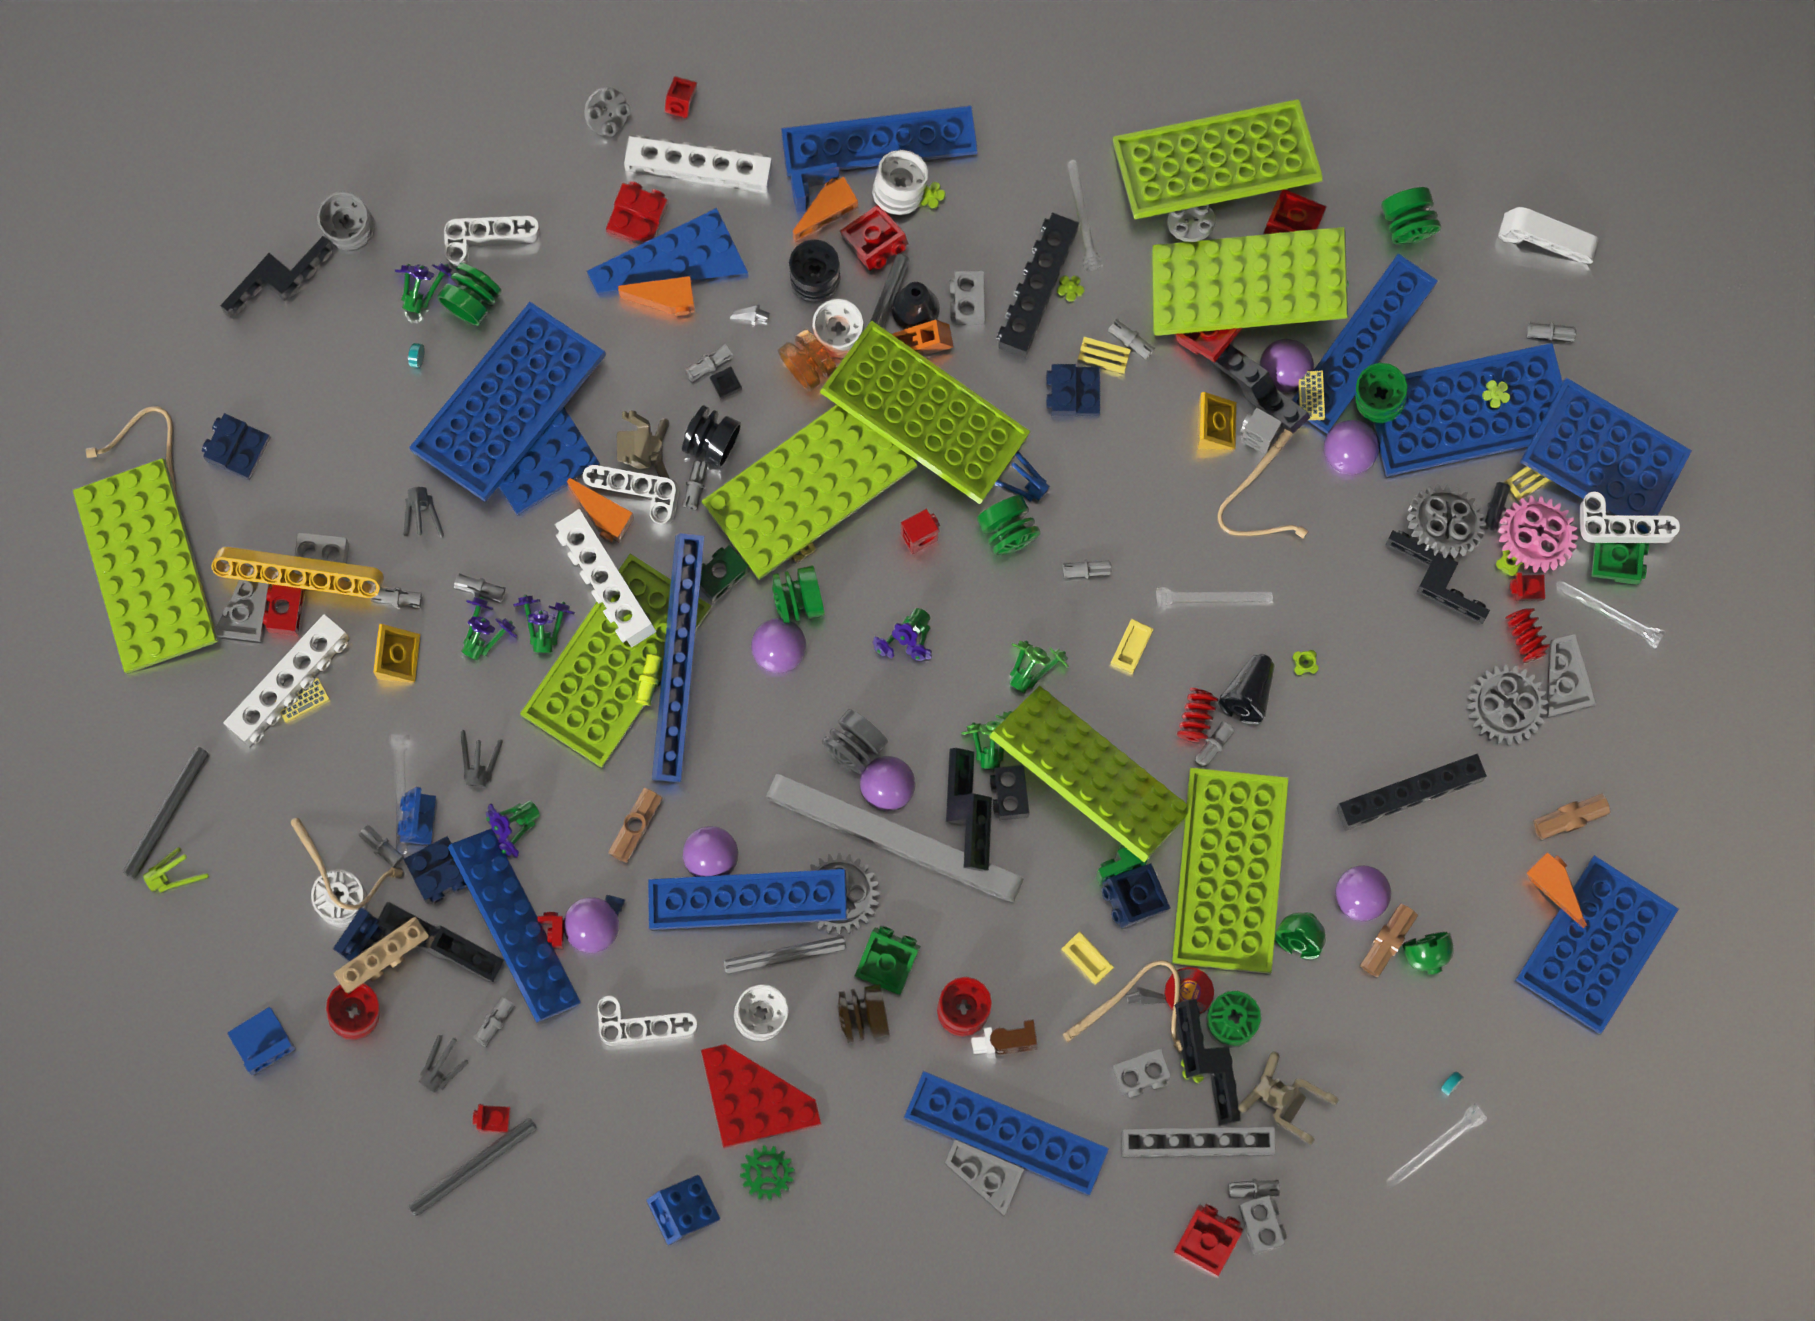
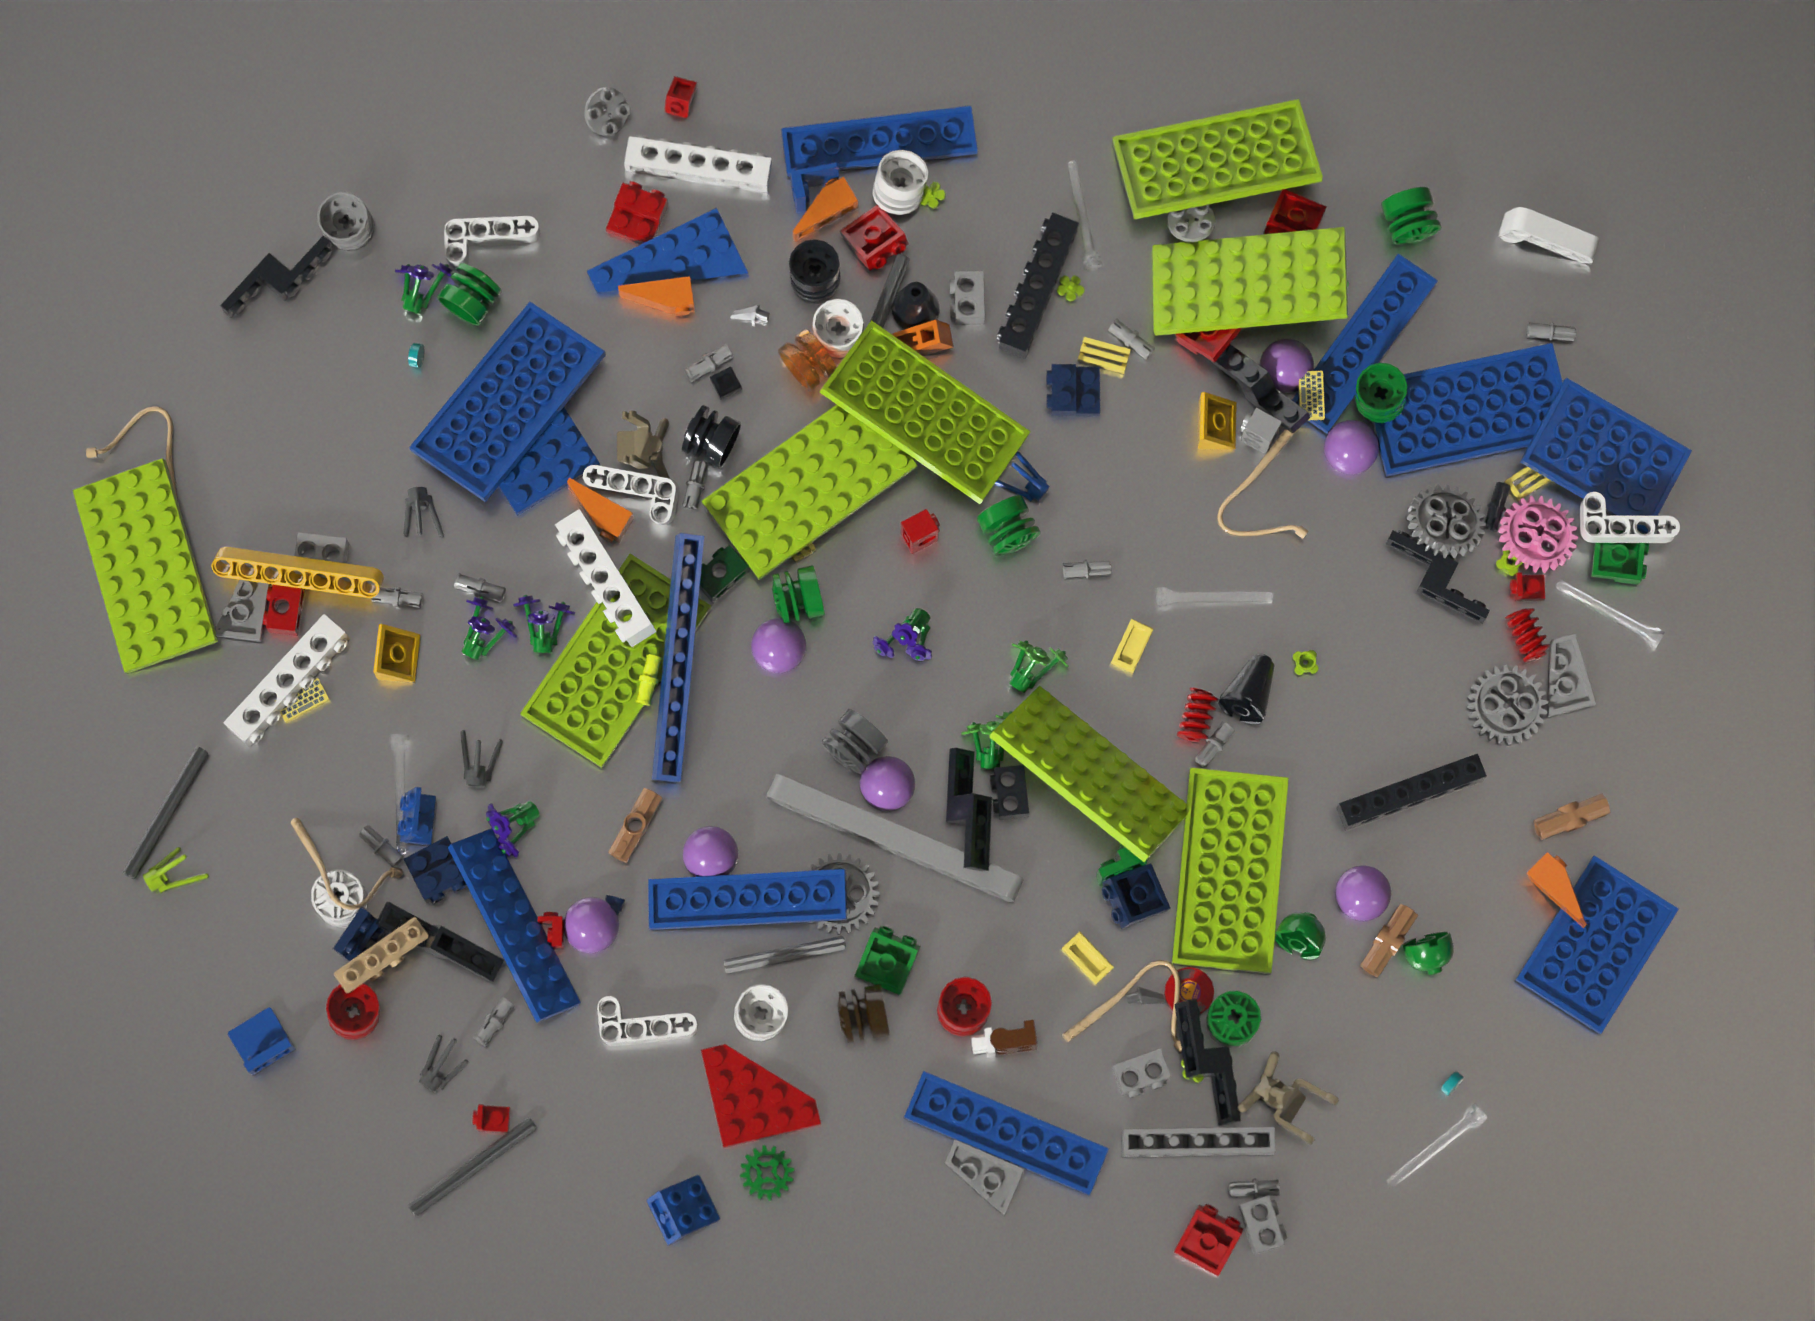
dark blue plate [202,413,271,480] -> none
lime plant [1482,380,1510,408] -> none

